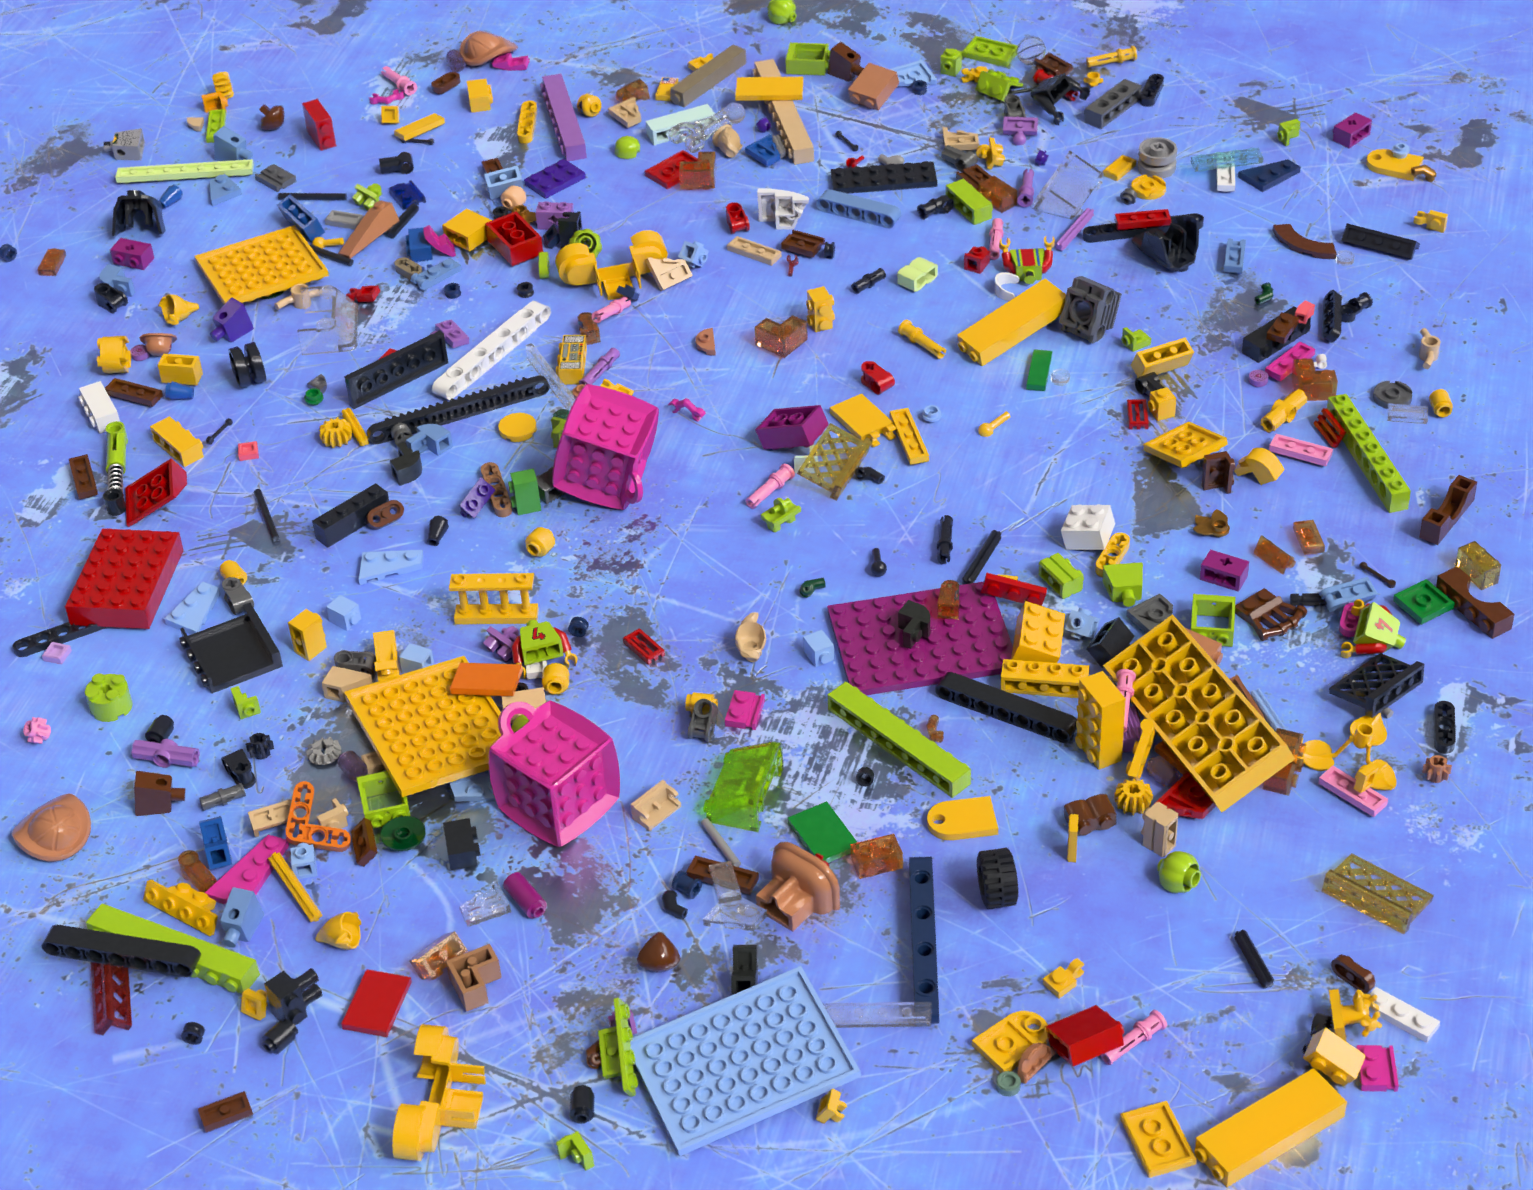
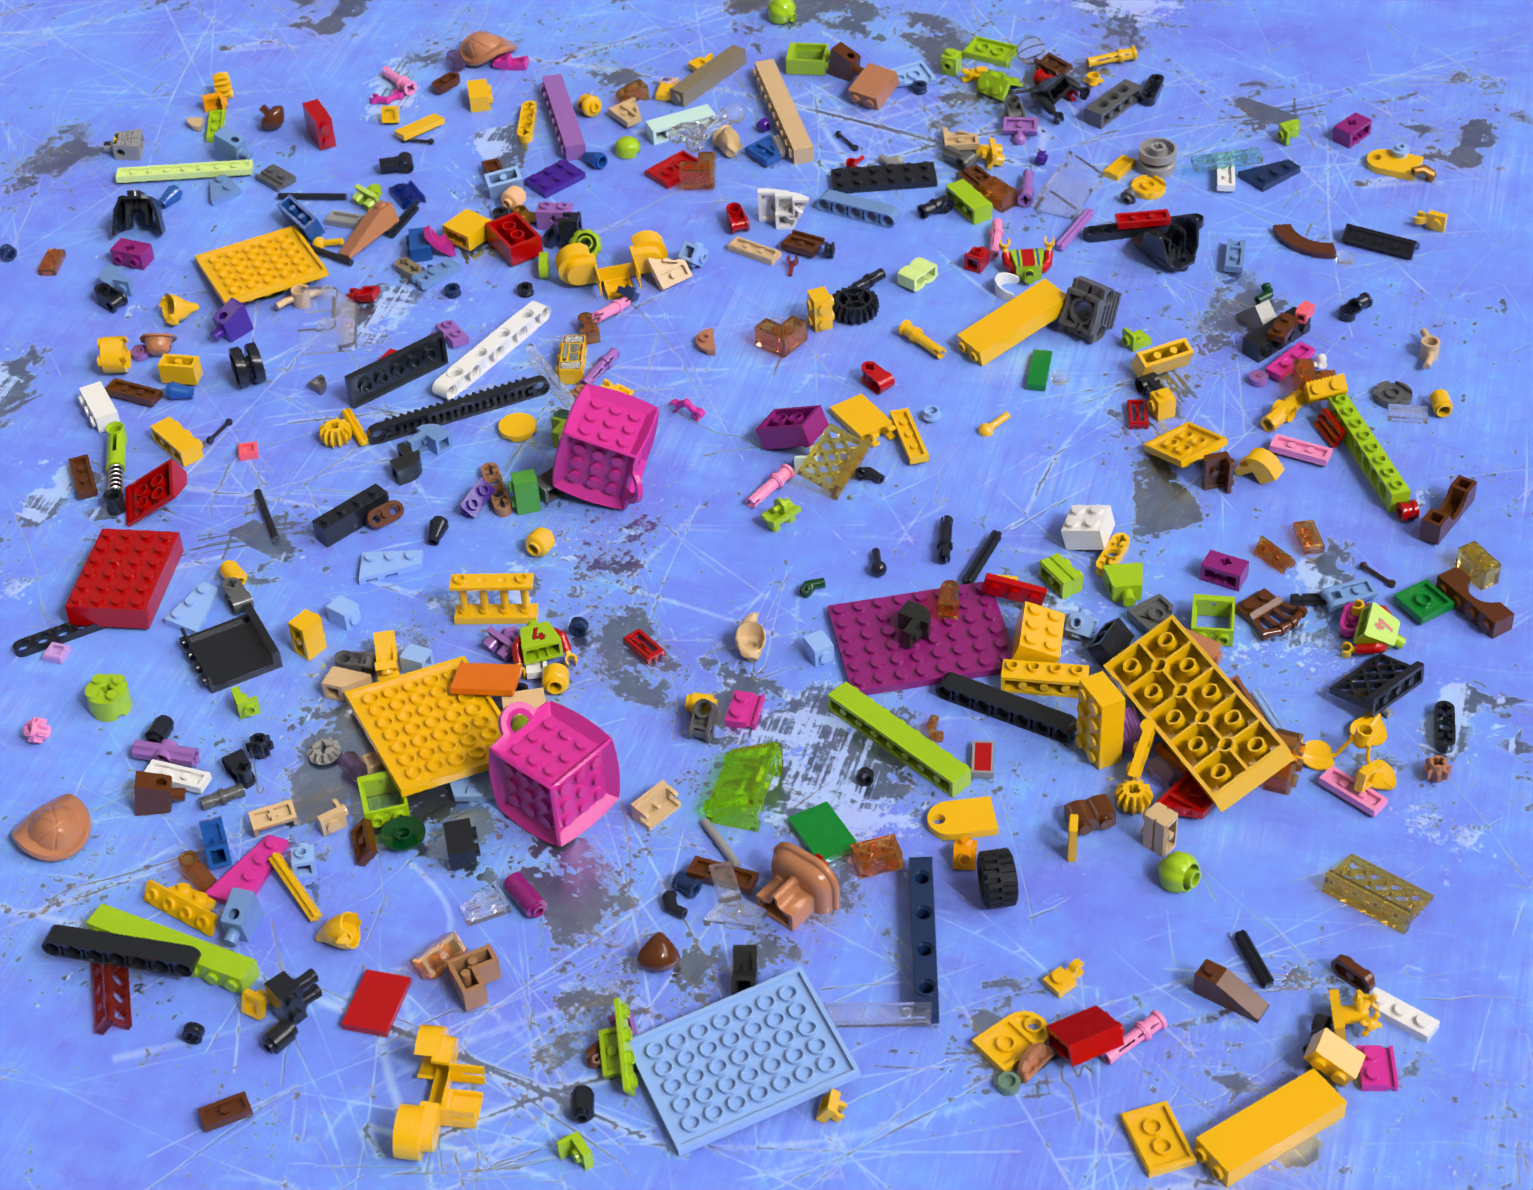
orange beam [286,781,351,852] -> none
green plate [304,388,324,405] -> none
dark grey wheel [390,423,413,446] -> none
yellow tile [735,77,804,101] -> none
bright pink pin [1116,669,1136,733] -> none
pearl gold plate [1193,509,1230,537] -> none
black beam [1323,290,1342,343] -> none
none -> white plate [144,759,212,794]
none -> blue cone [583,151,608,169]
none -> black gear [832,285,879,325]
none -> light orange bracket [953,837,978,870]
none -> tile [971,740,995,778]
none -> slope [1193,959,1269,1023]
none -> light grey slope [1235,300,1277,331]
none -> yellow brick [1303,373,1348,404]
none -> red wheel [1396,499,1419,522]

